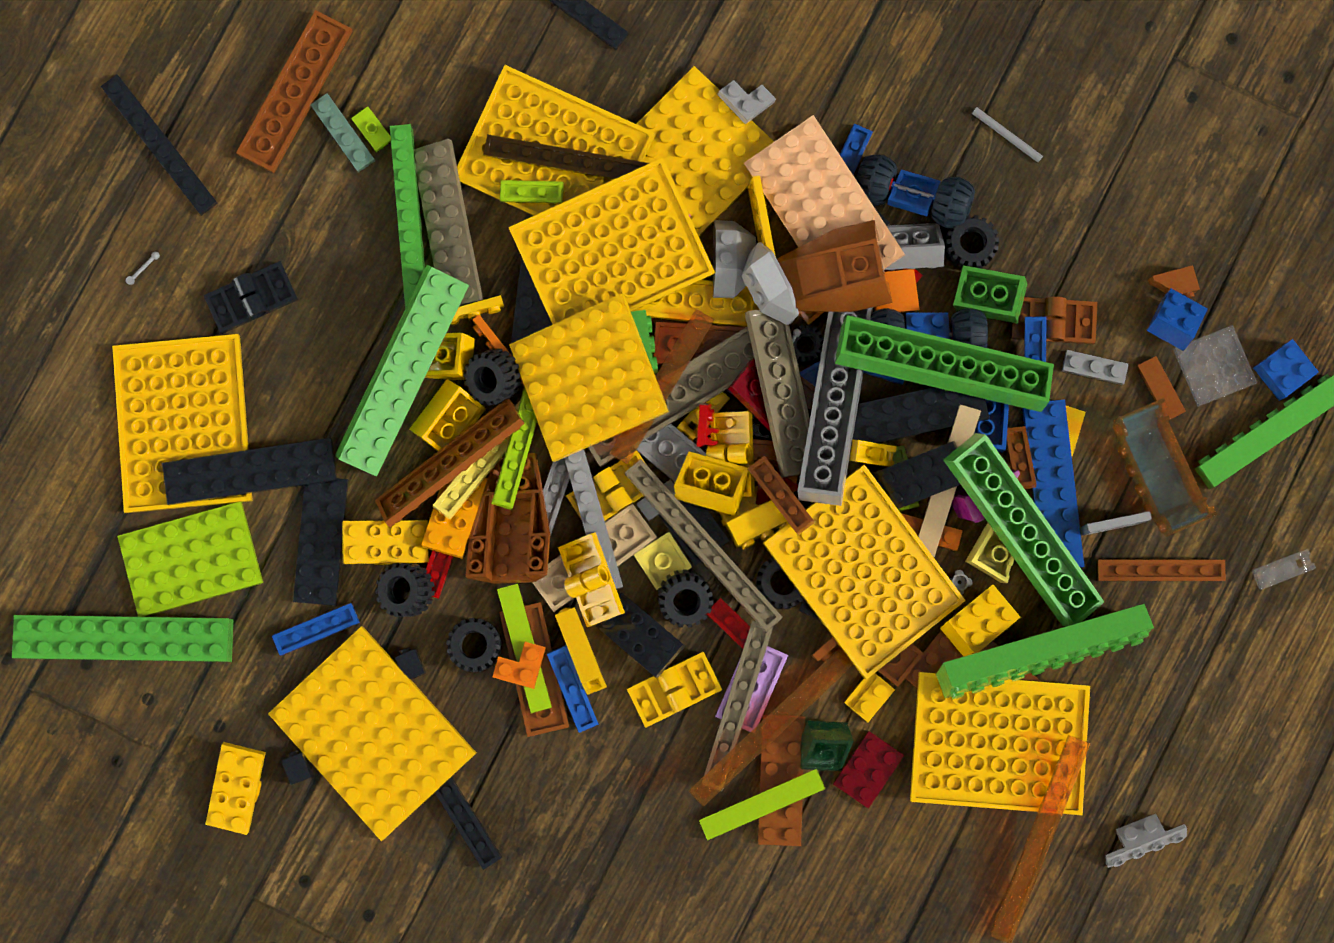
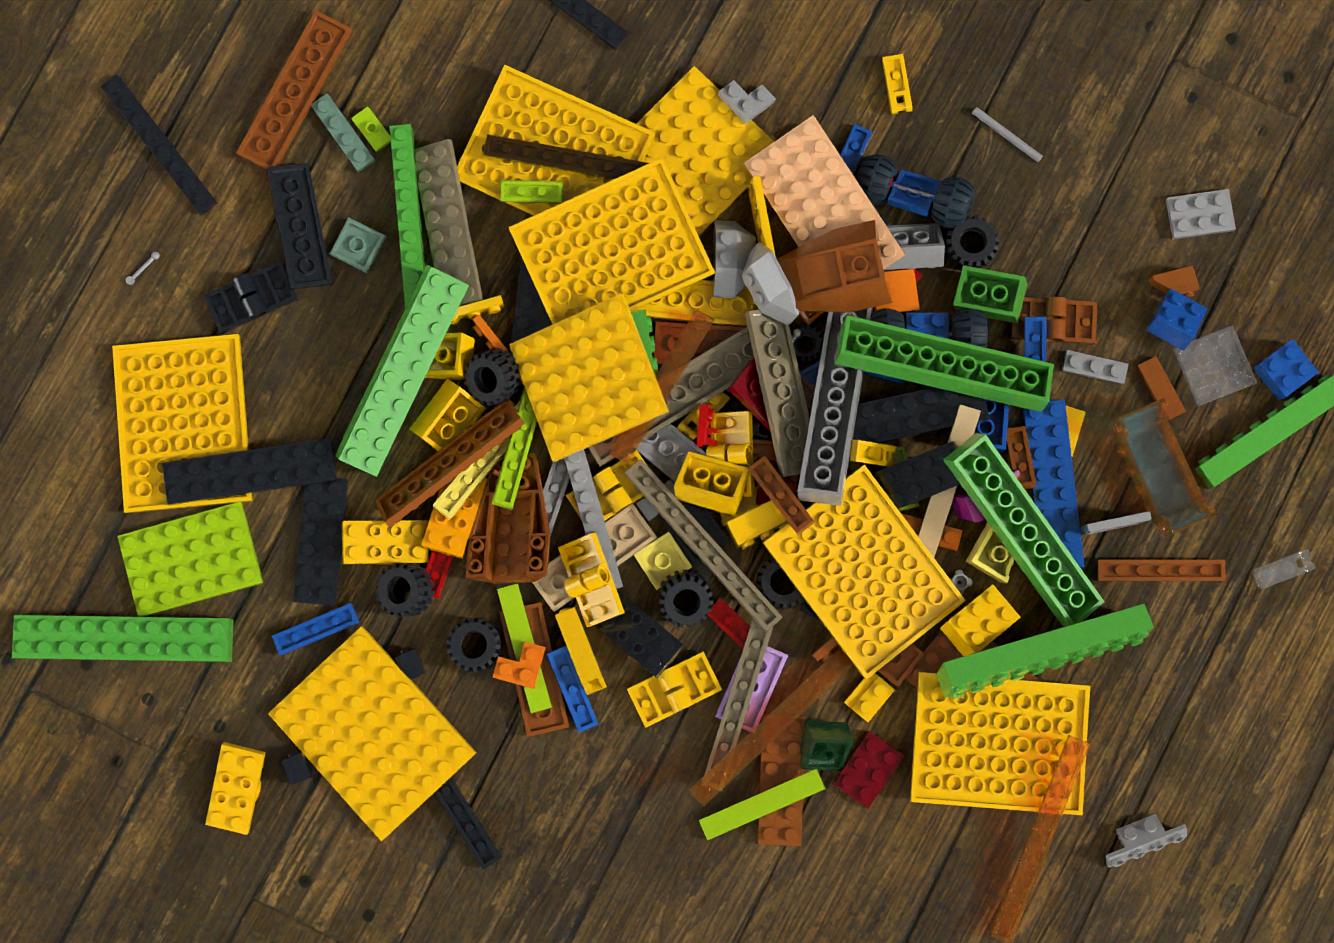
none -> black plate [266,163,332,290]
none -> sand green tile [329,217,386,273]
none -> yellow plate [882,54,912,115]
none -> light grey plate [1166,189,1236,240]

